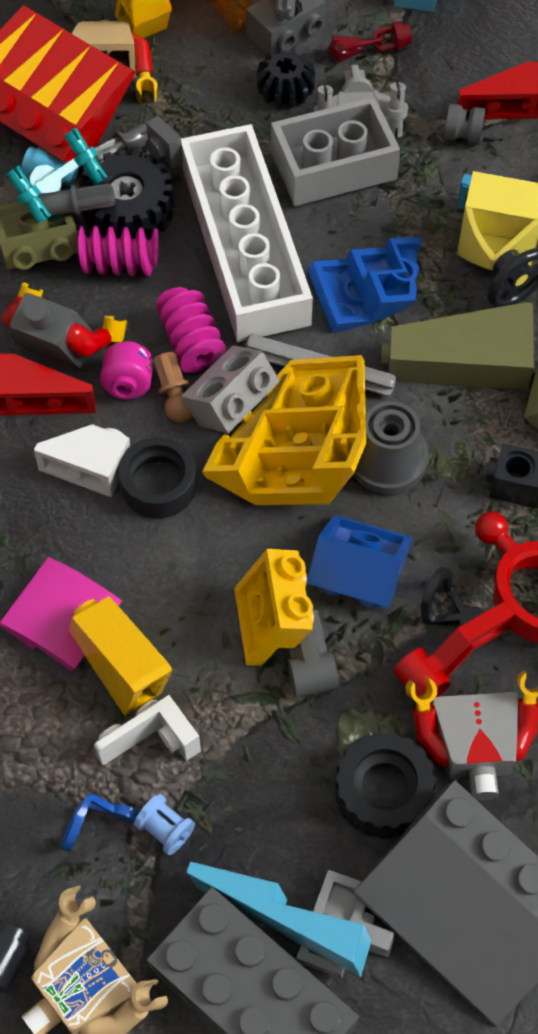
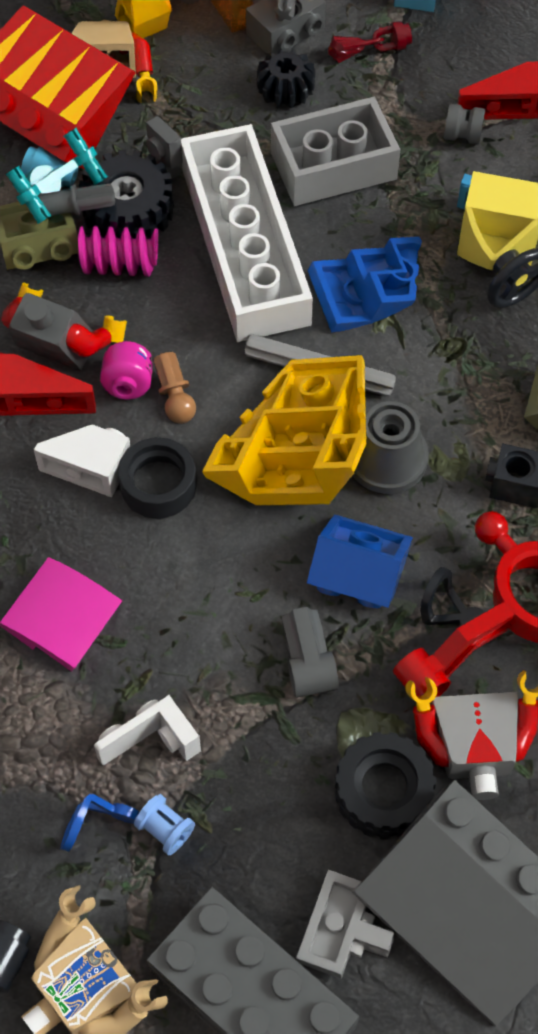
yellow slope [69,596,173,716] -> none
dark grey axle [94,120,148,163] -> none
dark pink piece [156,287,226,374] -> none
light grey brick [181,346,280,434] -> none
medium azure slope [186,862,372,977] -> none
yellow plate [234,549,314,666] -> none
light grey axle [314,65,408,138] -> none
olive slope [381,302,534,390] -> none

